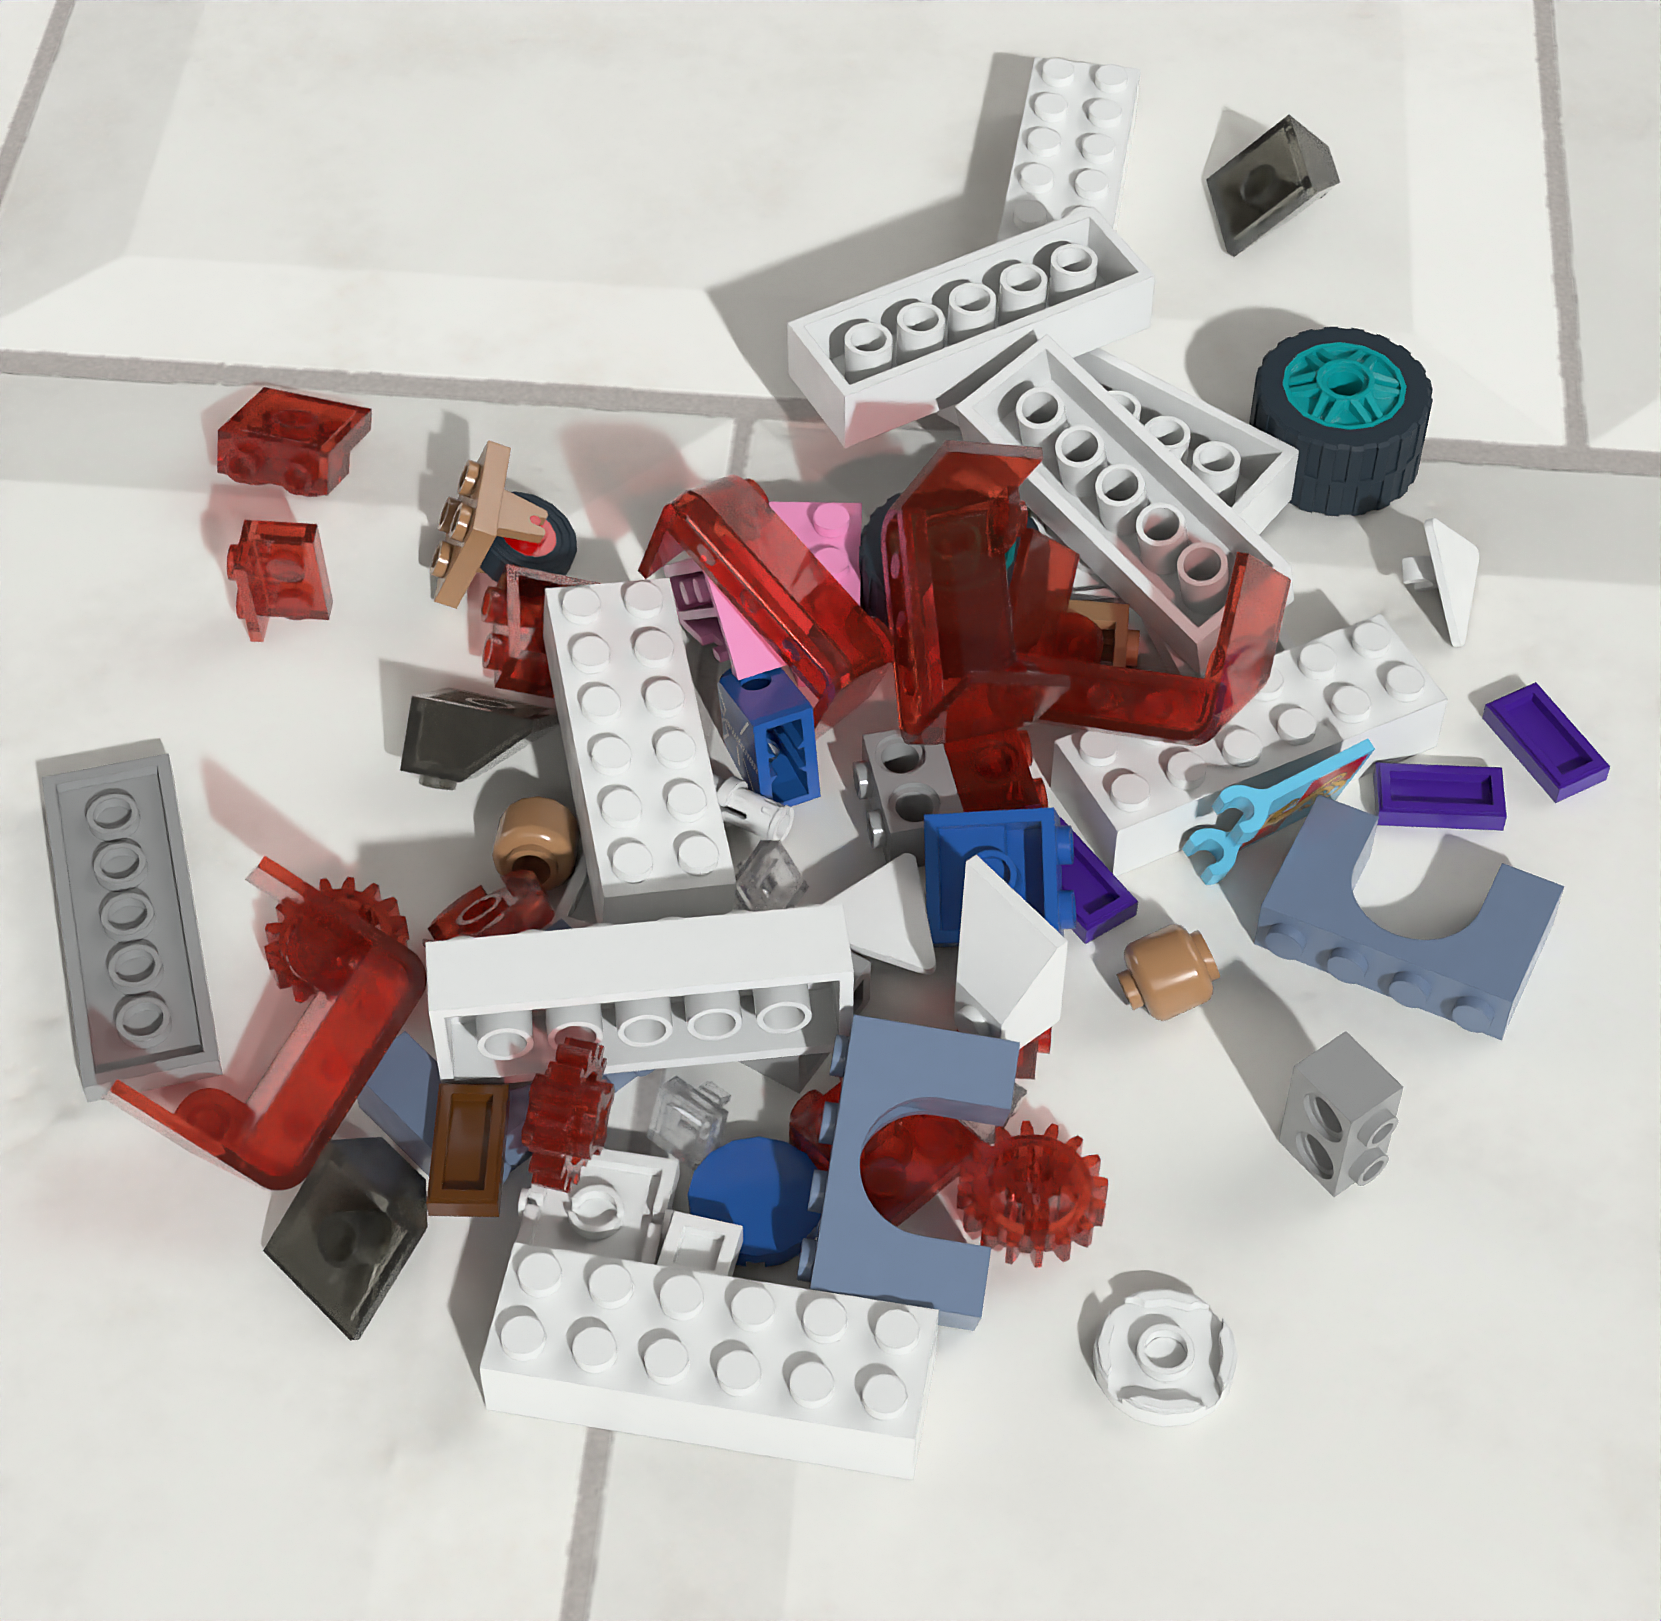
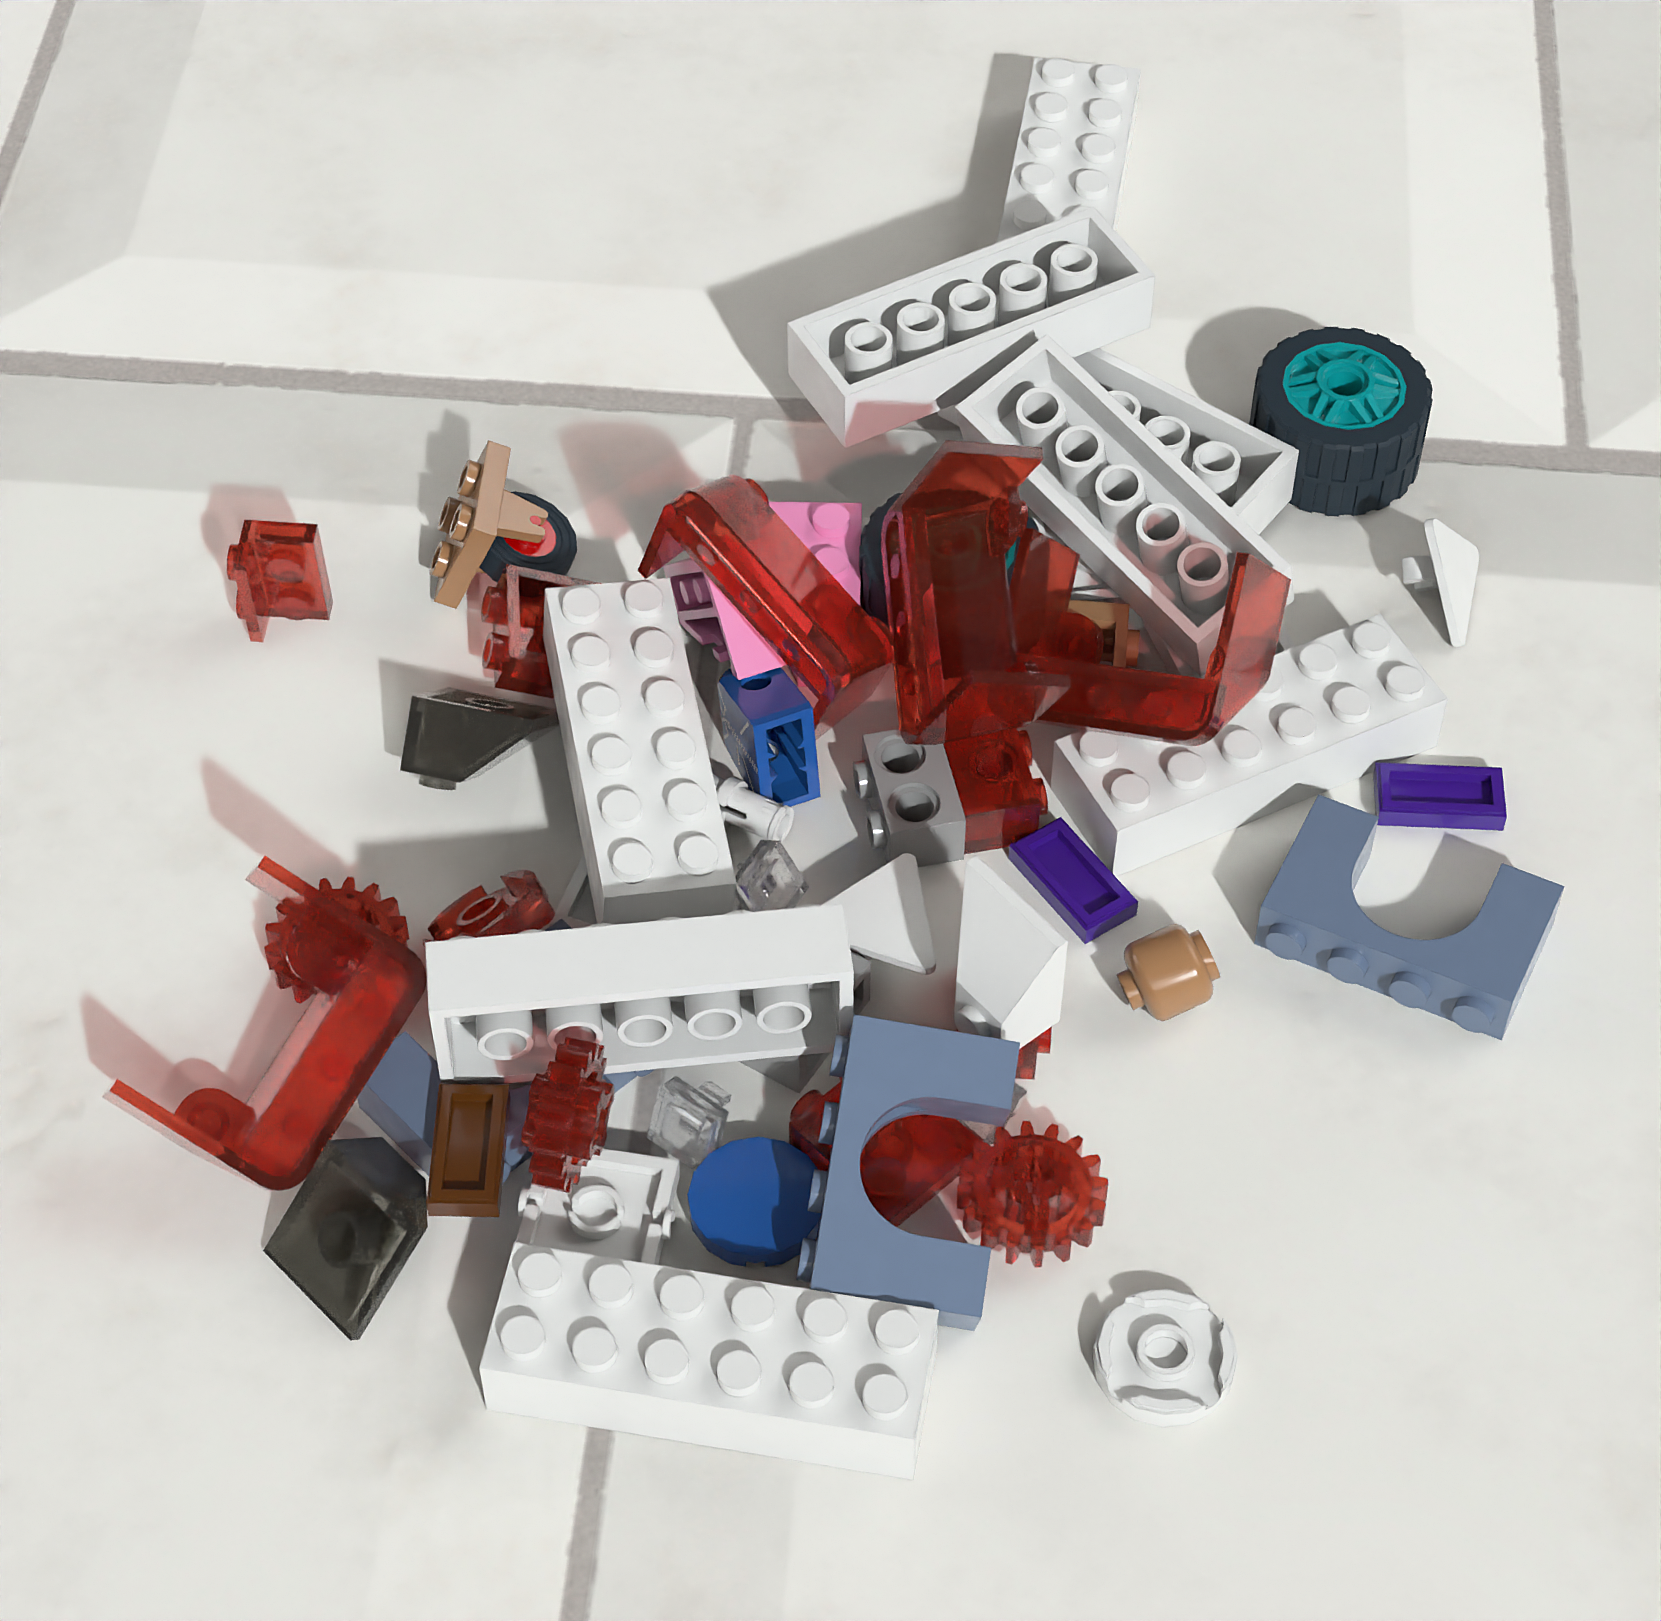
light grey plate [42,753,223,1102] -> none
clear red plate [217,387,372,497] -> none
medium nougat head [492,796,580,892] -> none
white tile [657,1211,743,1277] -> none
blue plate [924,807,1076,948] -> none
medium azure flag [1182,739,1375,885] -> none
clear smoke slope [1206,114,1340,257] -> none
light grey brick [1279,1031,1403,1197] -> none
dark purple tile [1482,682,1610,803] -> none

